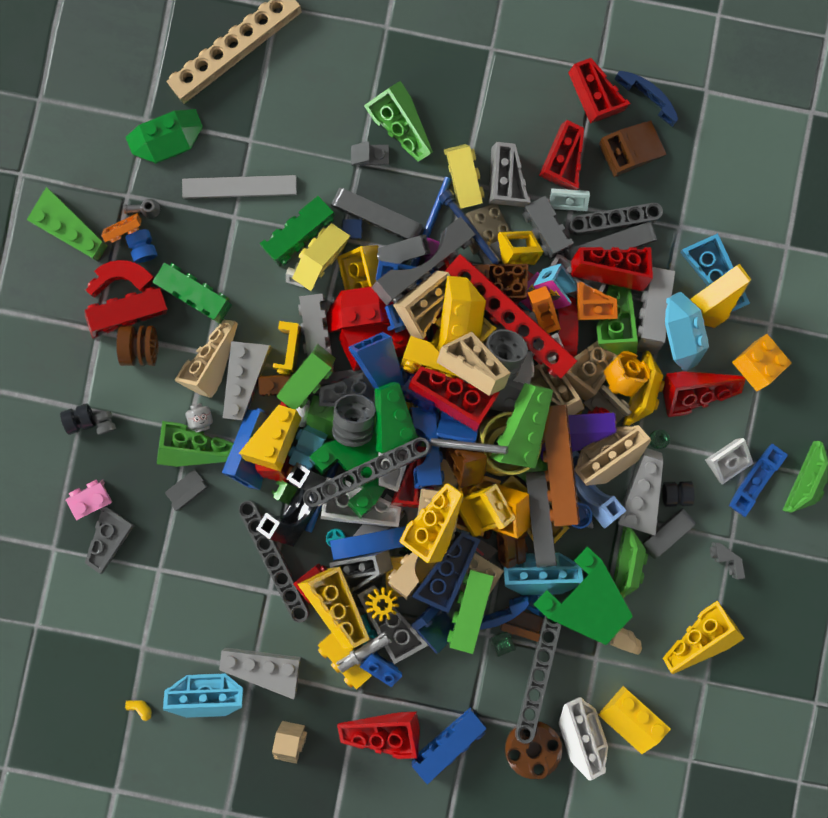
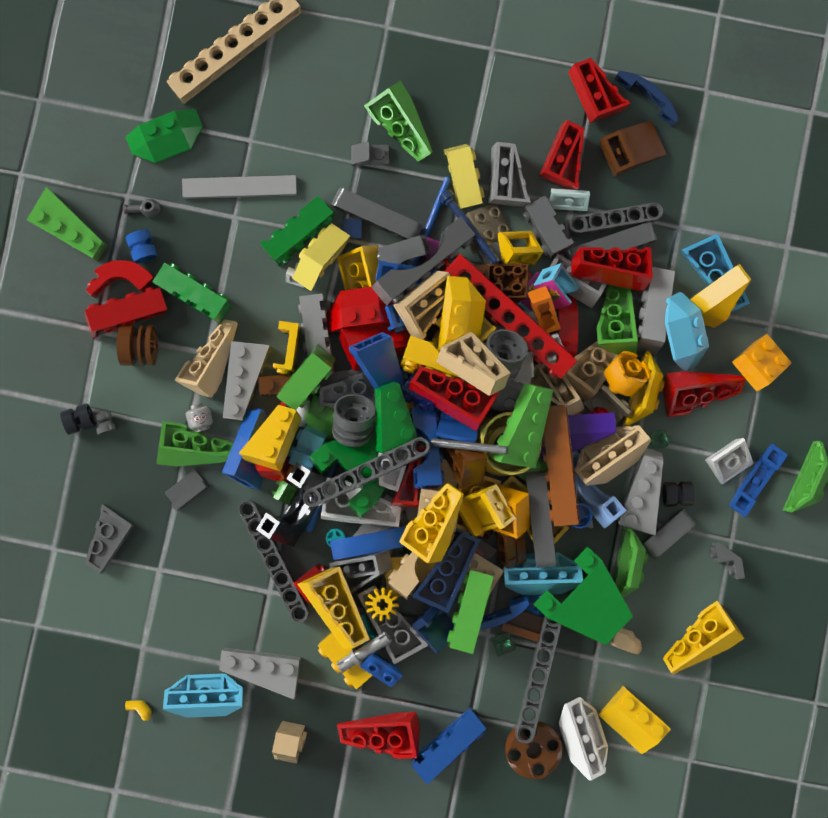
bright pink bracket [66,479,112,520] -> none
orange plate [101,213,141,243] -> none
orange wing [577,282,618,320] -> none

